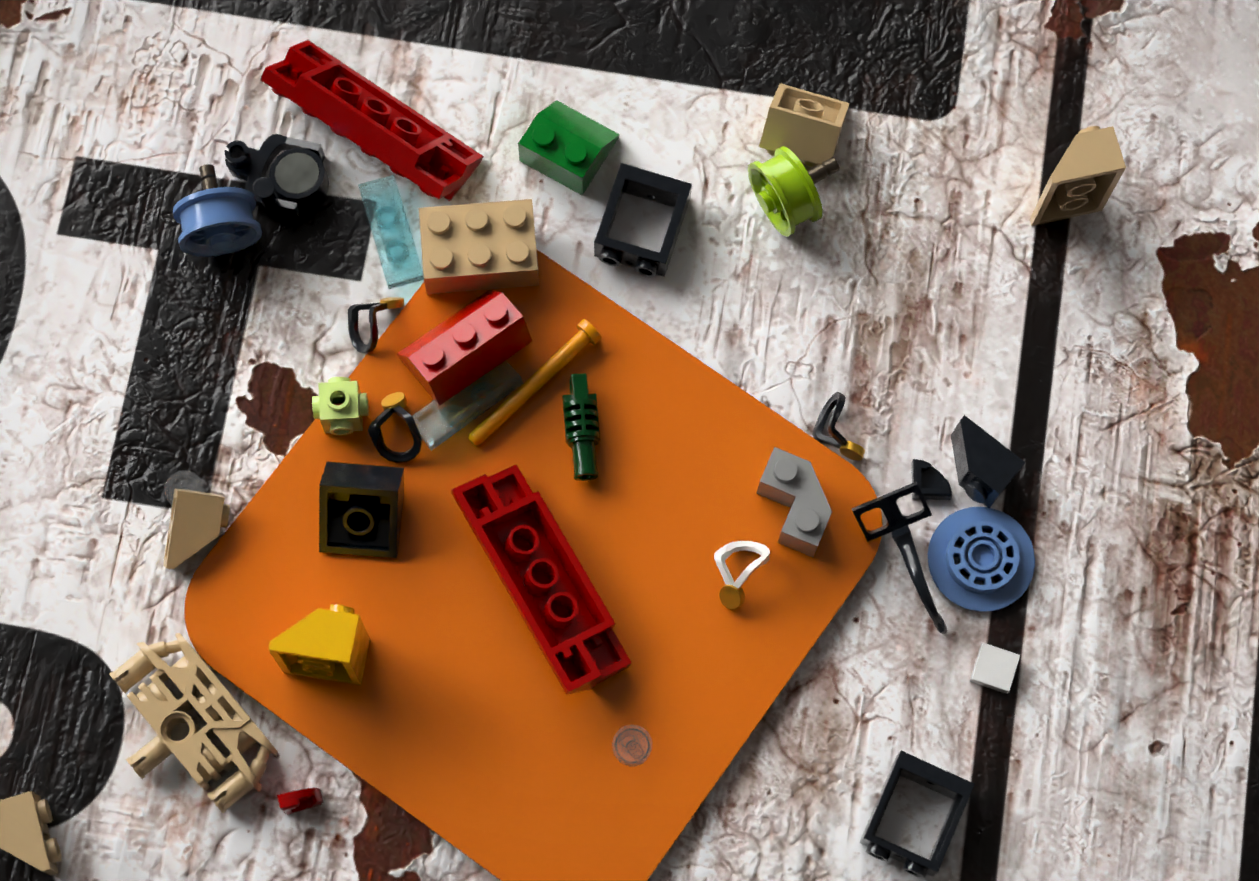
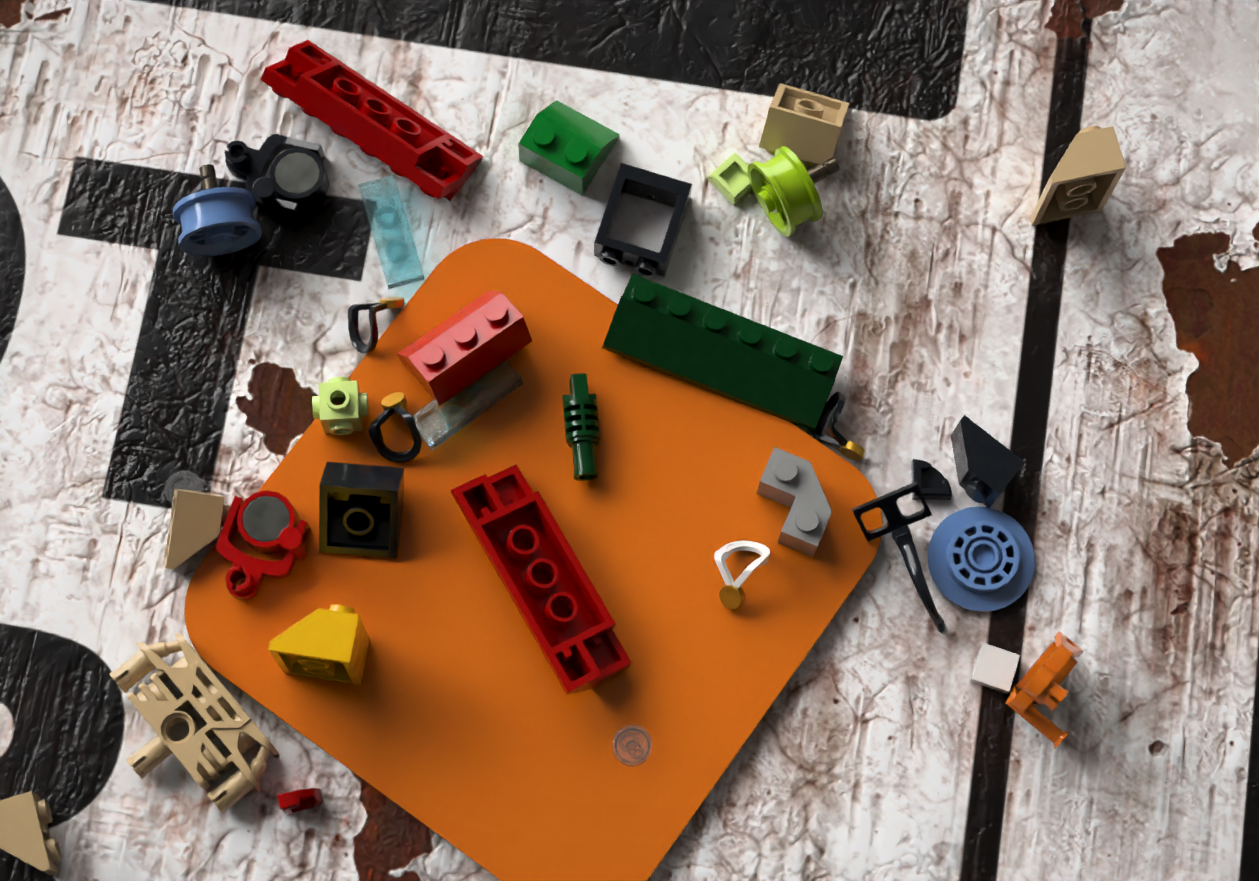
tan brick [419,199,539,295] -> none
light orange bar [468,319,602,446] -> none
black window [859,751,975,879] -> none
none -> red piece [216,490,311,601]
none -> dark green slope [602,273,843,432]
none -> yellowish green tile [708,152,752,205]
none -> orange piece [1006,631,1084,749]

